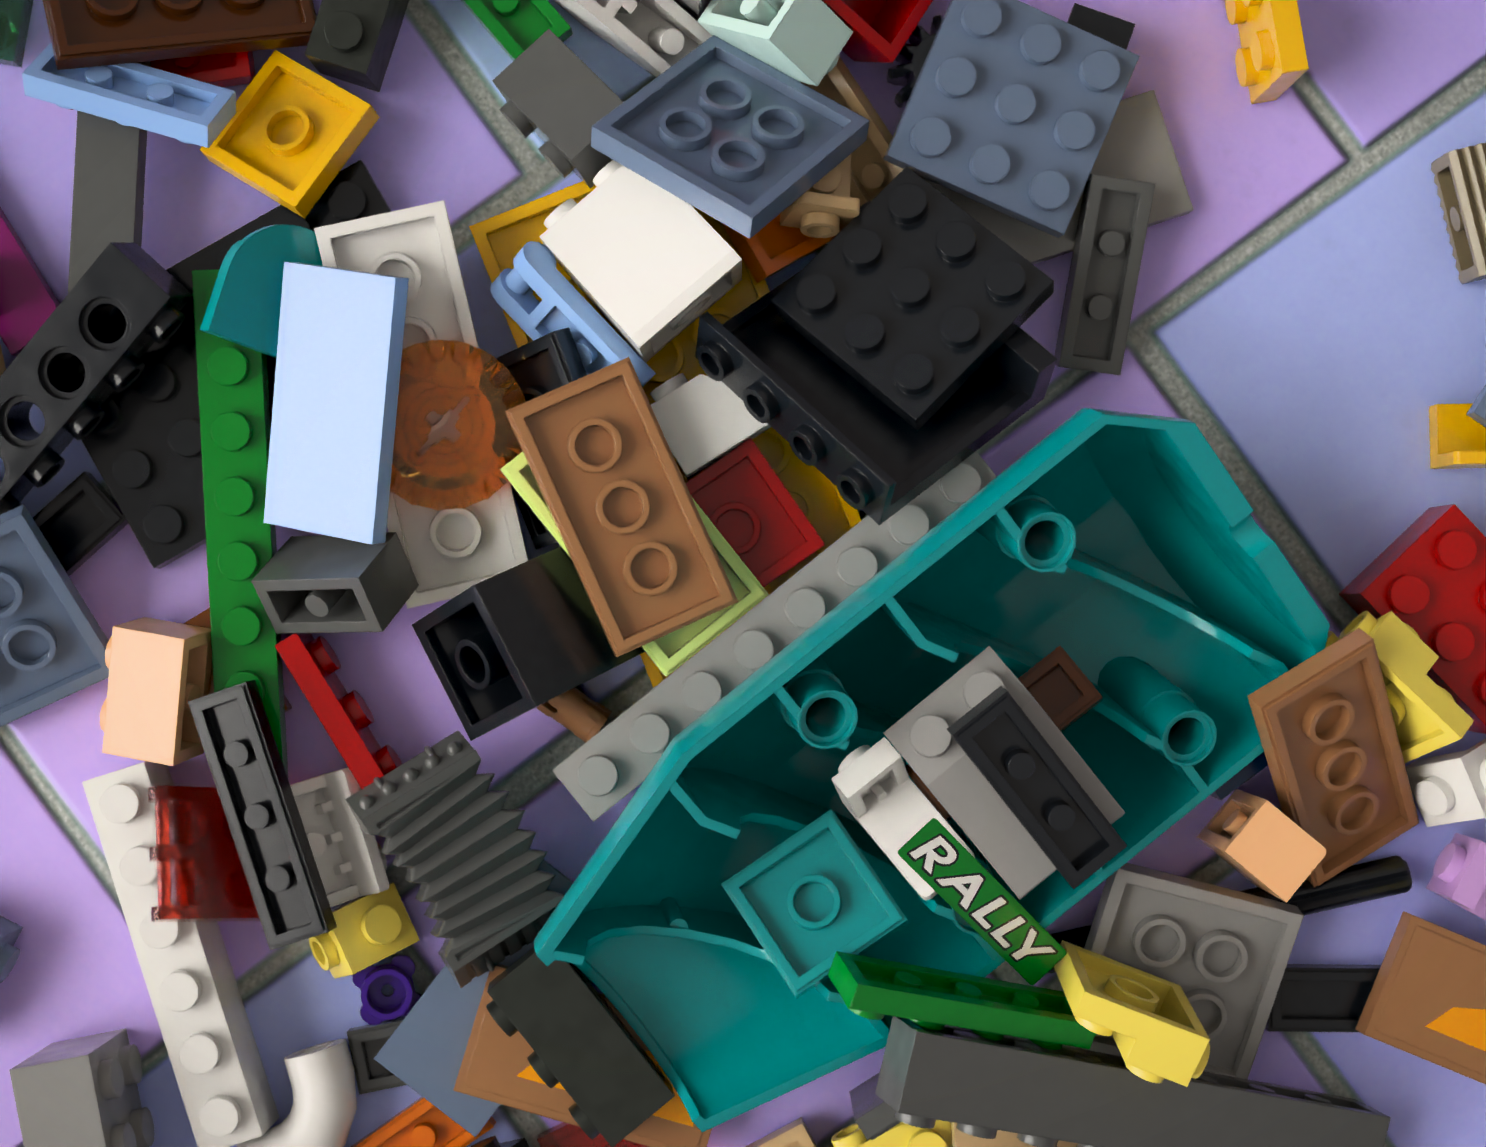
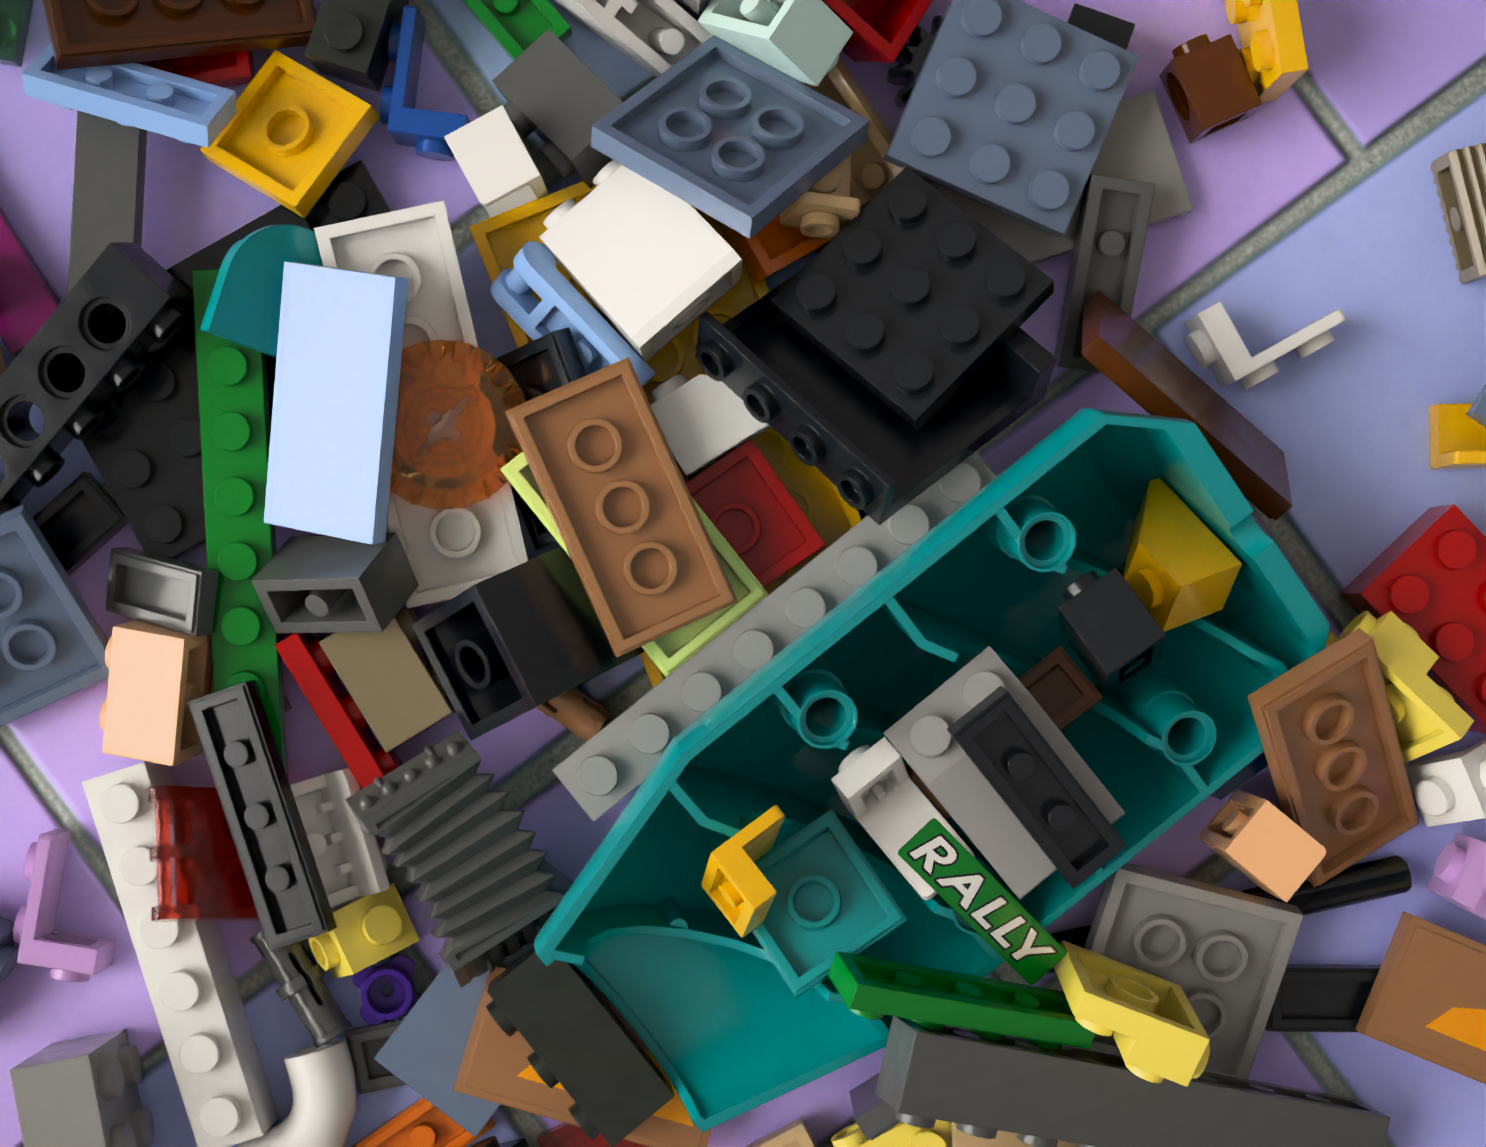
none -> lavender bracket [13,829,116,982]
none -> dark grey tile [106,547,219,636]
none -> dark grey pin [250,930,352,1048]
none -> dark tan brick [318,607,456,753]
none -> blue bracket [380,5,471,161]
none -> white panel [444,105,549,218]
none -> yellow panel [701,804,785,938]
none -> black brick [1058,567,1166,695]
none -> reddish brown tile [1082,290,1293,521]
none -> yellow slope [1123,477,1242,632]
none -> reddish brown brick [1159,34,1262,144]
none -> white bracket [1185,302,1346,390]

